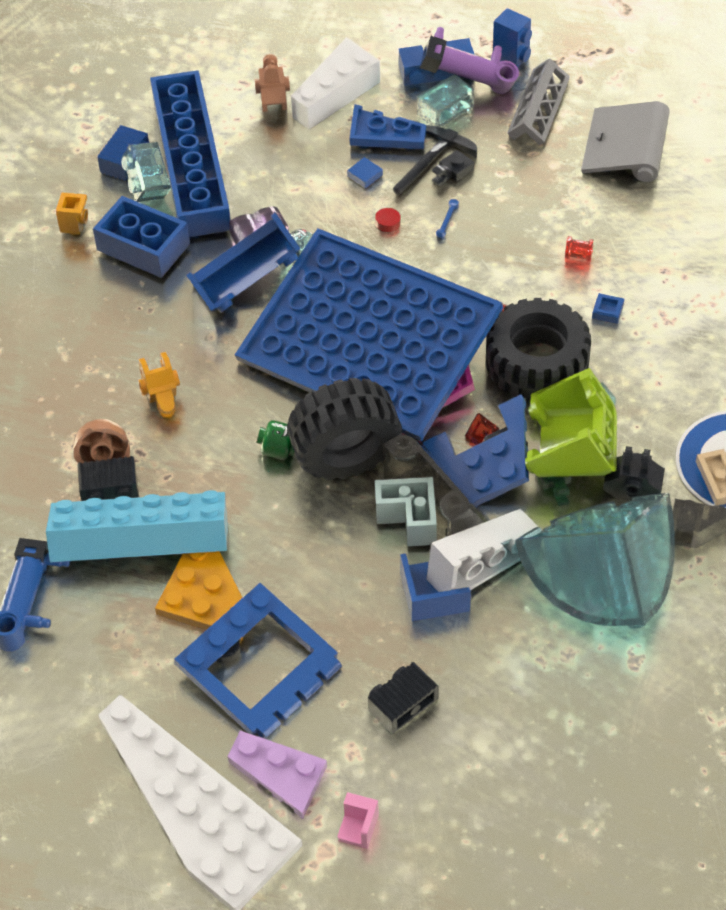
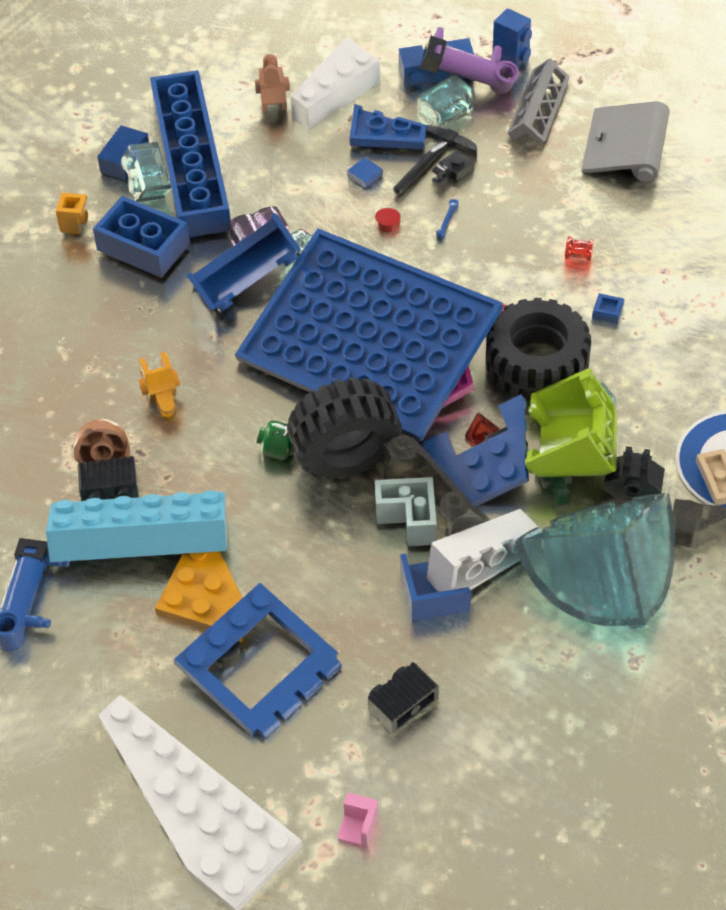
lavender wing [228,731,327,819] -> none

